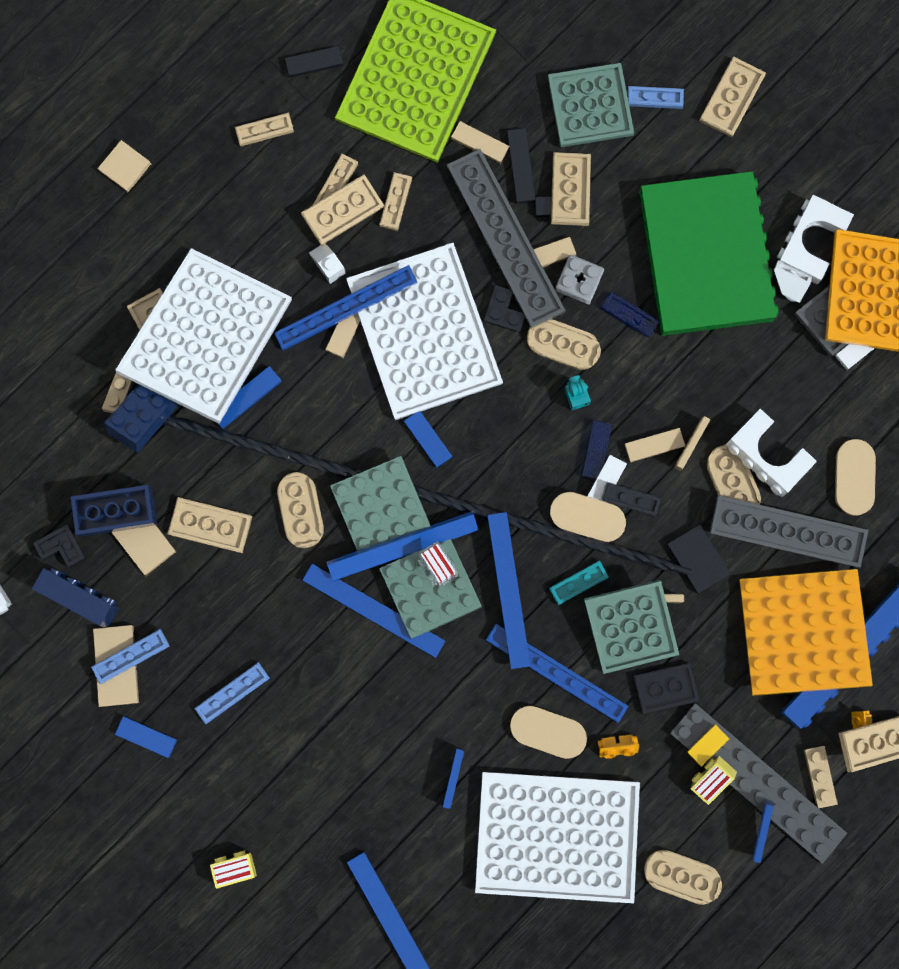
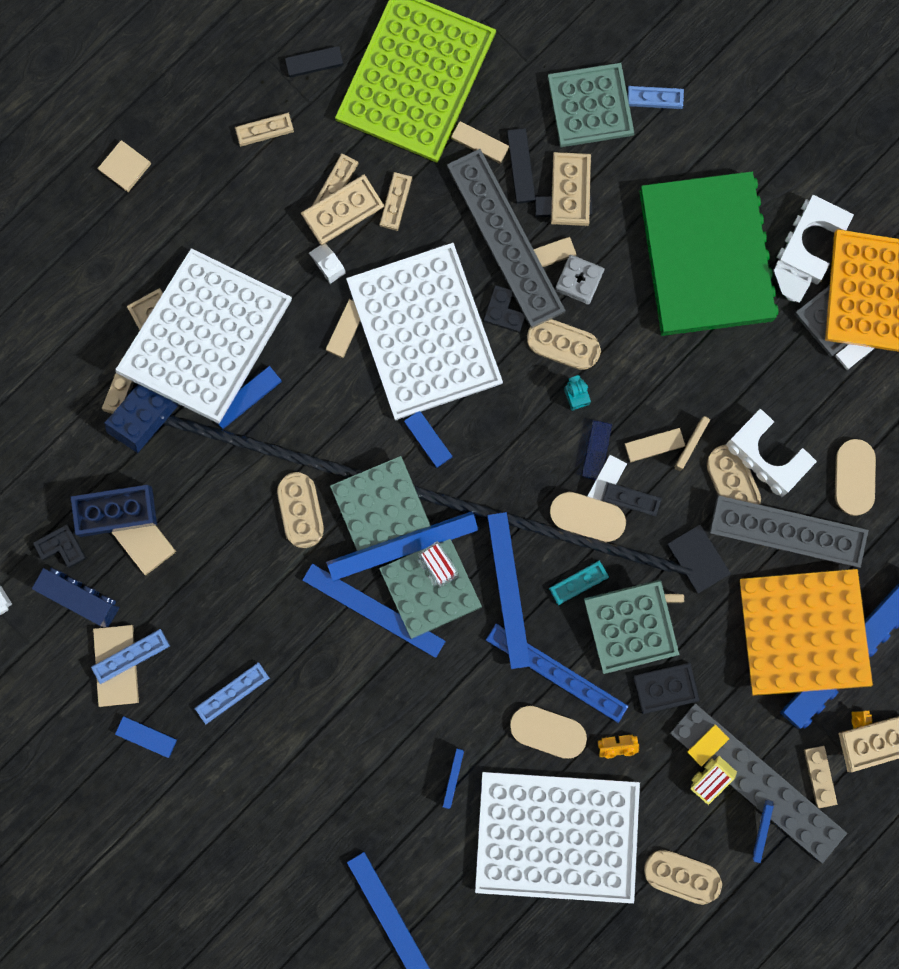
tan tile [168,497,252,553] -> none
brick [210,850,257,888] -> none
blue tile [274,265,418,351] -> none
clear blue tile [601,292,660,338] -> none
tan tile [699,56,766,138] -> none

